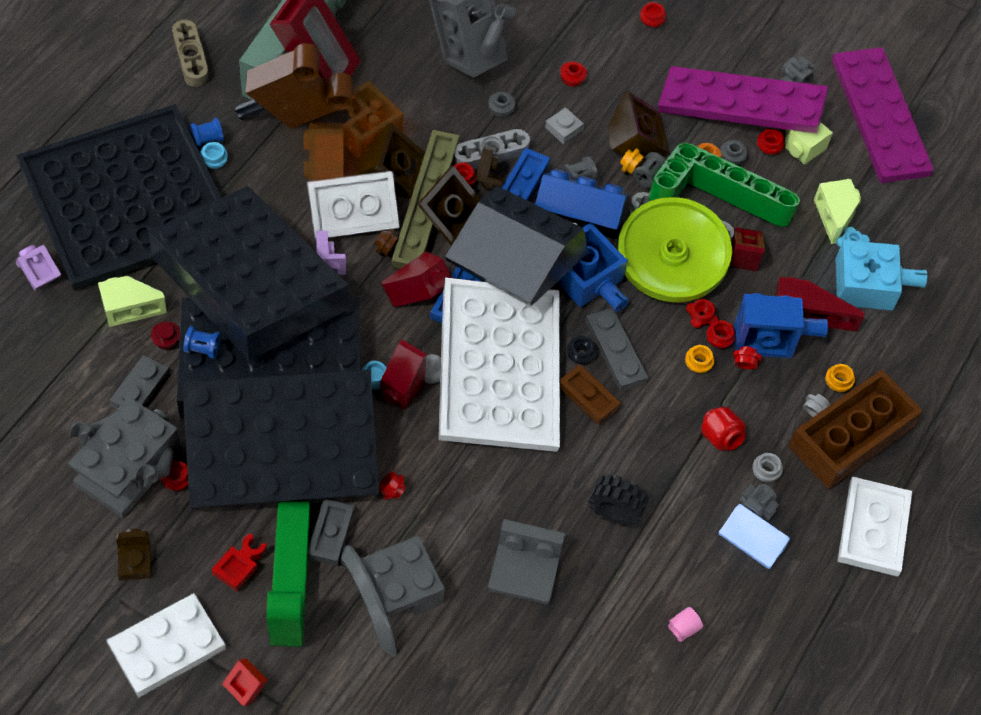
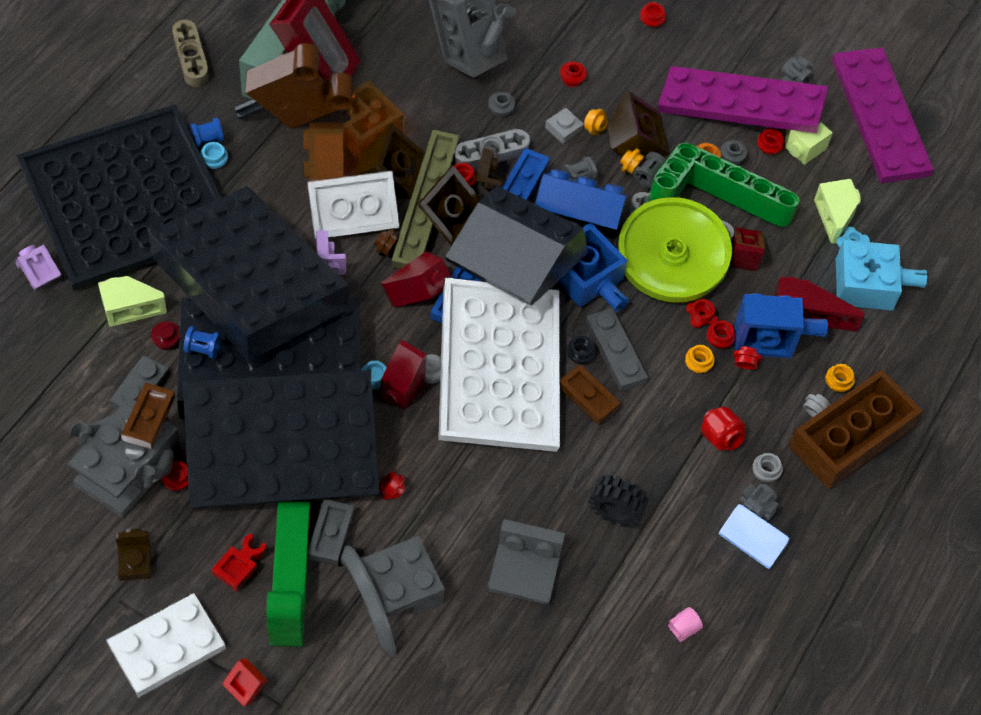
white plate [837,477,912,576] -> none
none -> reddish brown plate [121,382,176,449]
none -> light orange plate [584,109,608,136]

